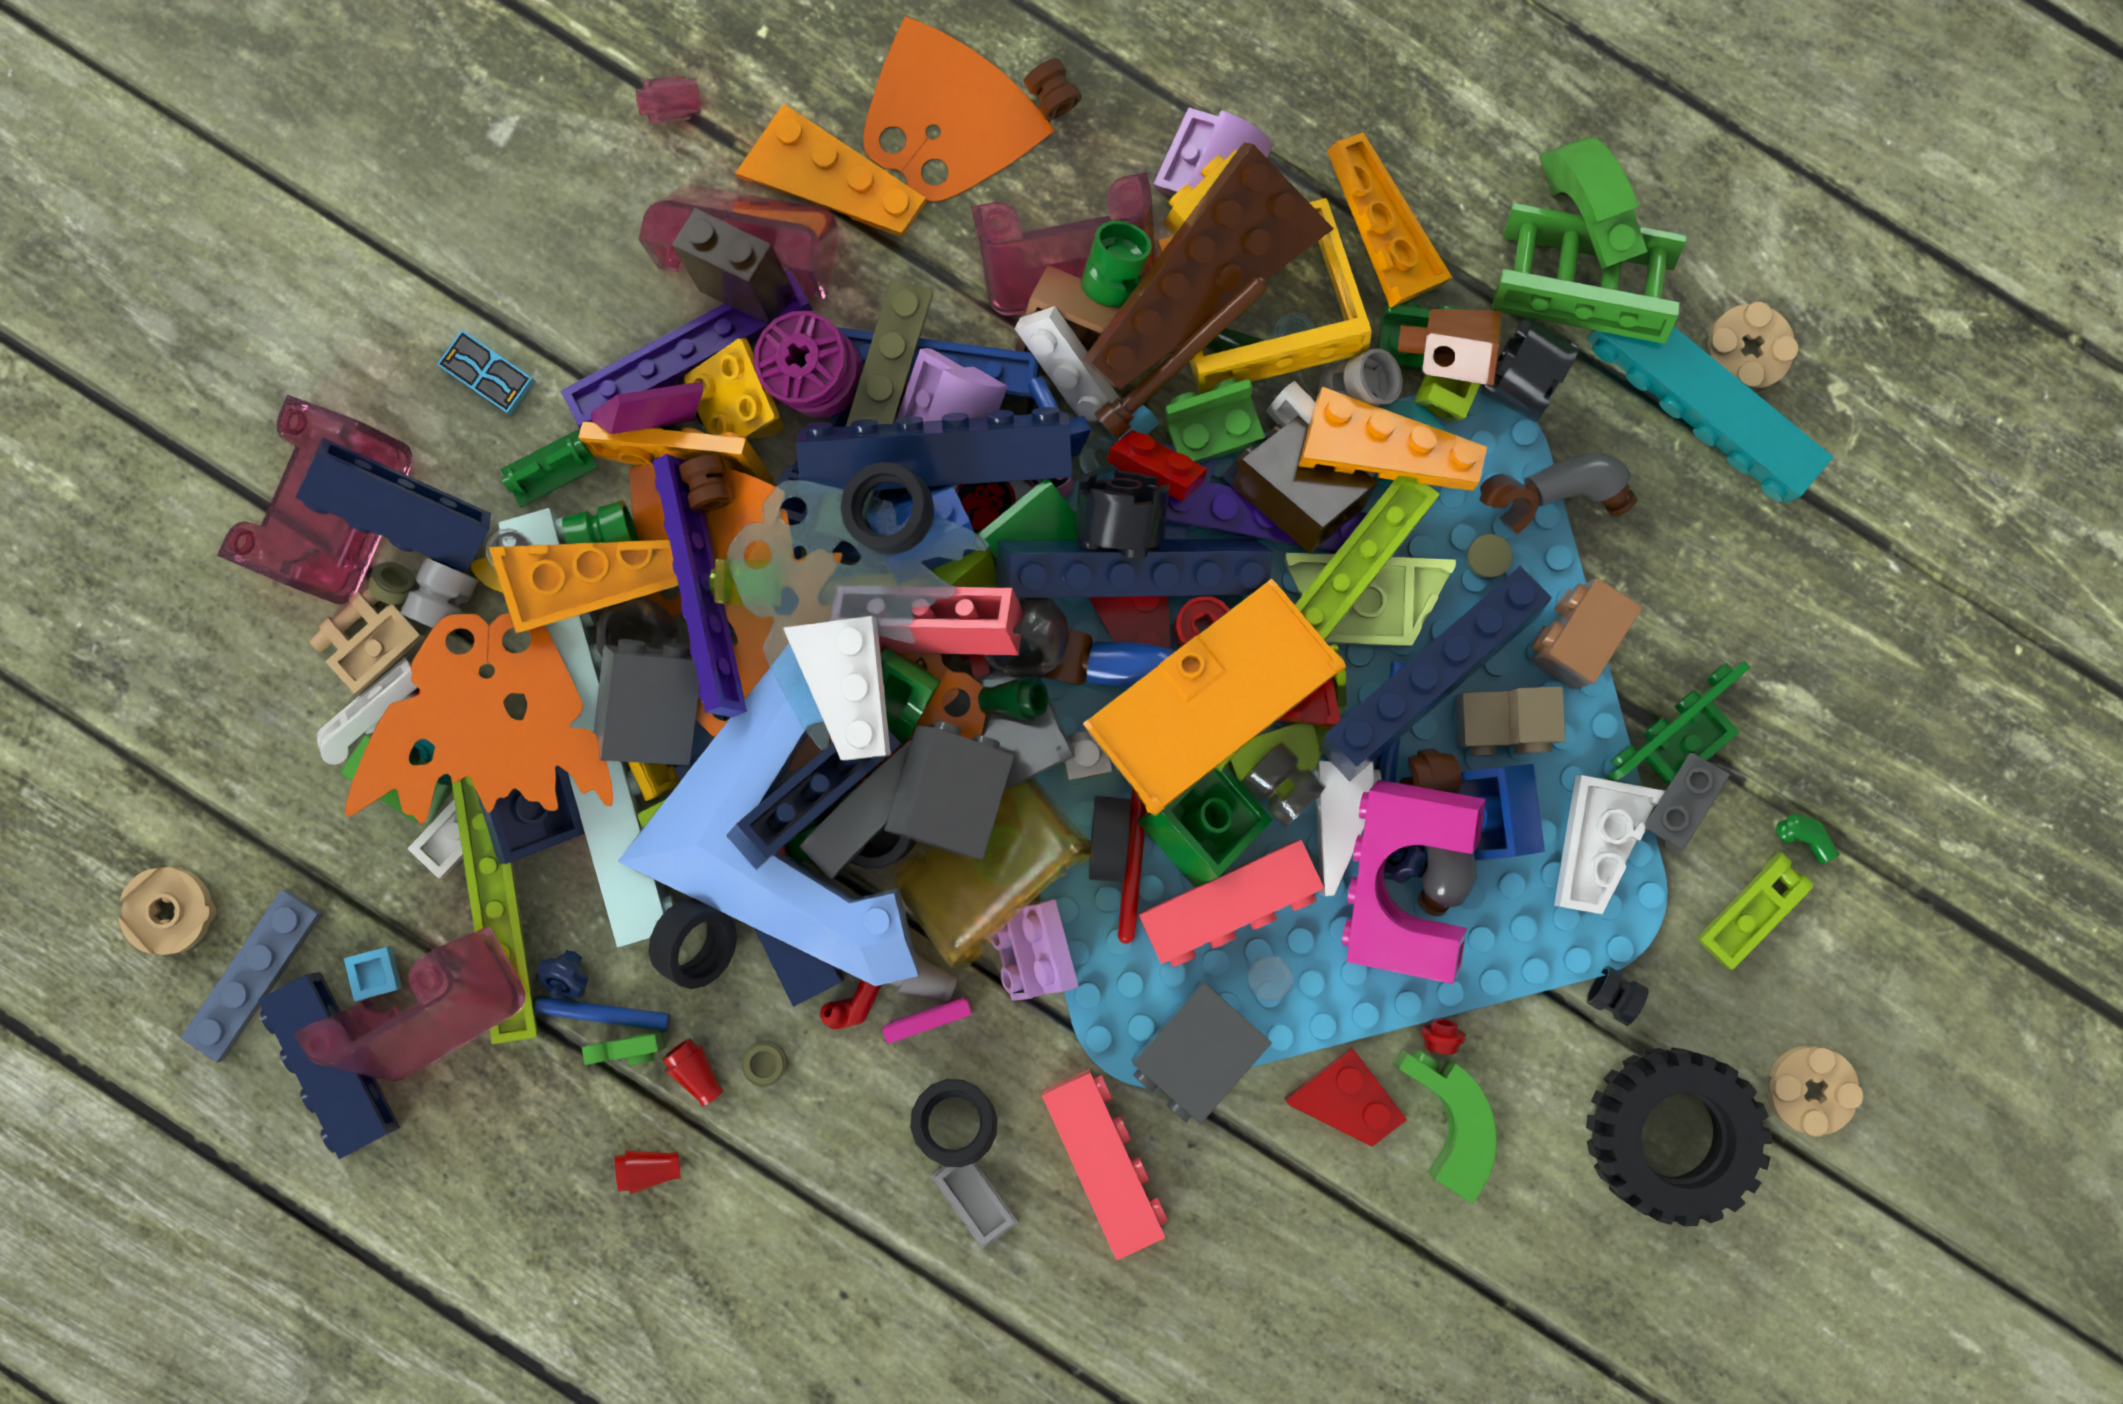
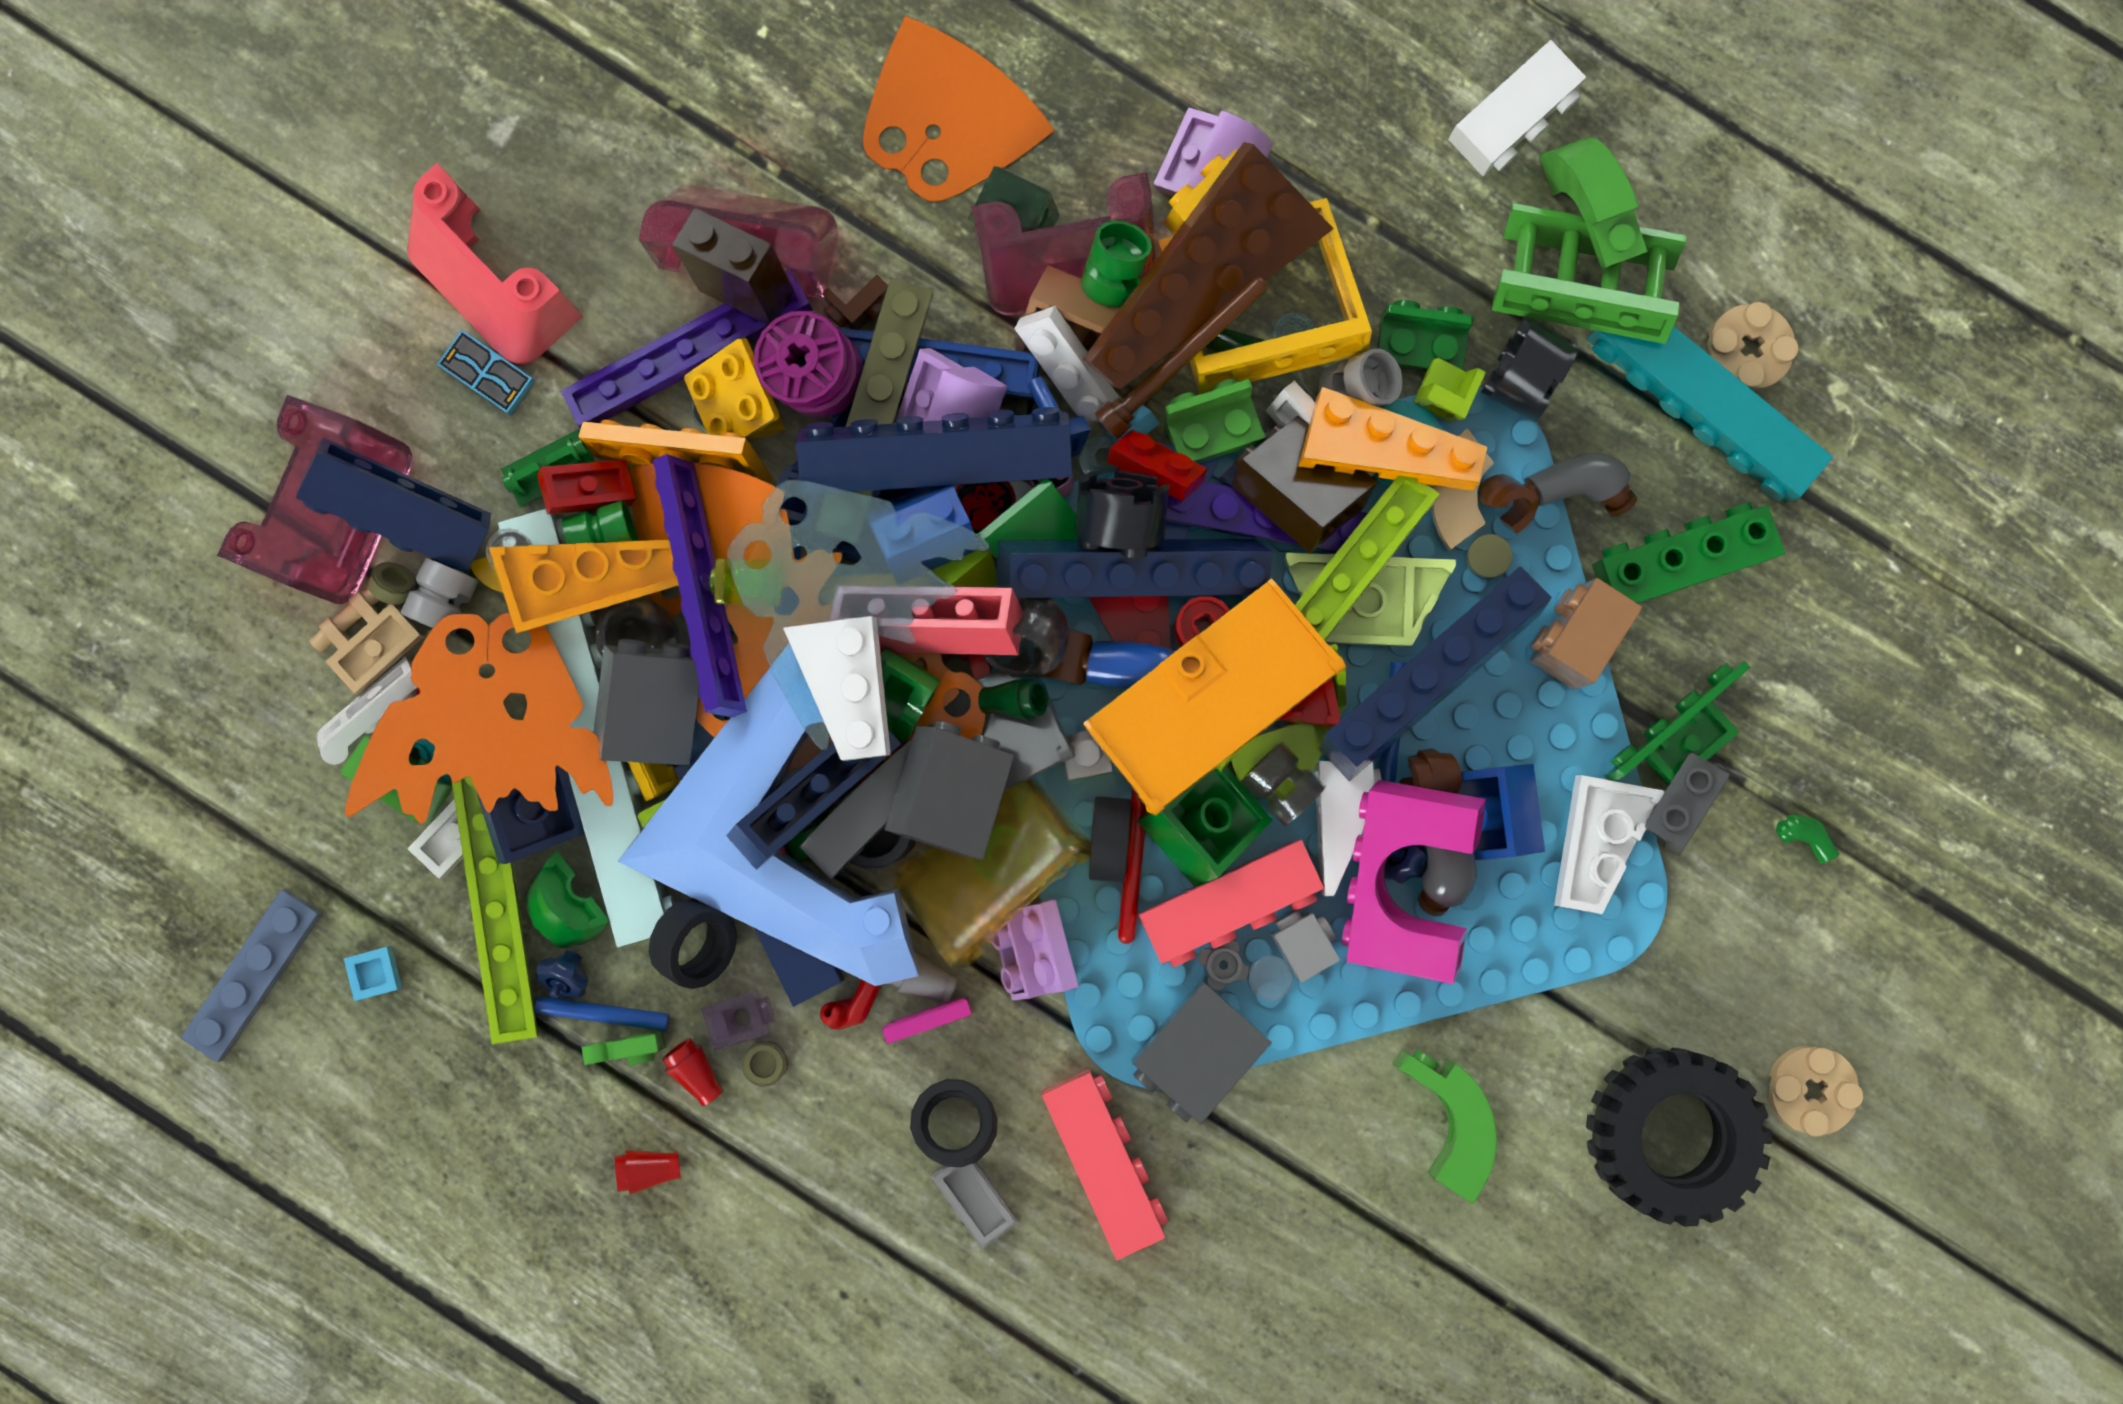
tan plate [118,867,216,955] -> none
dark blue brick [258,972,400,1159] -> none
clear pink windscreen [294,926,525,1082] -> none
magenta slope [590,382,703,434] -> none
clear pink brick [636,75,701,124] -> none
reddish brown wheel [679,454,734,513] -> none
light orange wing [735,103,927,238] -> none
black tyre [840,462,935,555] -> none
reddish brown wheel [1024,58,1082,120] -> none
red wing [1284,1047,1407,1147] -> none
light orange wing [1327,132,1453,308] -> none
dark orange torso [1398,309,1502,385] -> none
red plate [1421,1019,1466,1055] -> none
dark tan brick [1455,687,1565,756] -> none
black wheel [1586,966,1649,1026] -> none
lime plate [1695,852,1814,971] -> none
none -> coral windscreen [407,163,583,366]
none -> green cylinder [524,850,610,948]
none -> red plate [537,459,636,515]
none -> clear purple brick [701,990,775,1051]
none -> reddish brown bracket [822,275,888,330]
none -> clear green torso [968,166,1060,254]
none -> flat silver plate [1198,940,1249,991]
none -> light grey brick [1270,910,1340,983]
none -> tan tile [1431,428,1494,551]
none -> white brick [1448,40,1586,176]
none -> green brick [1591,502,1785,604]

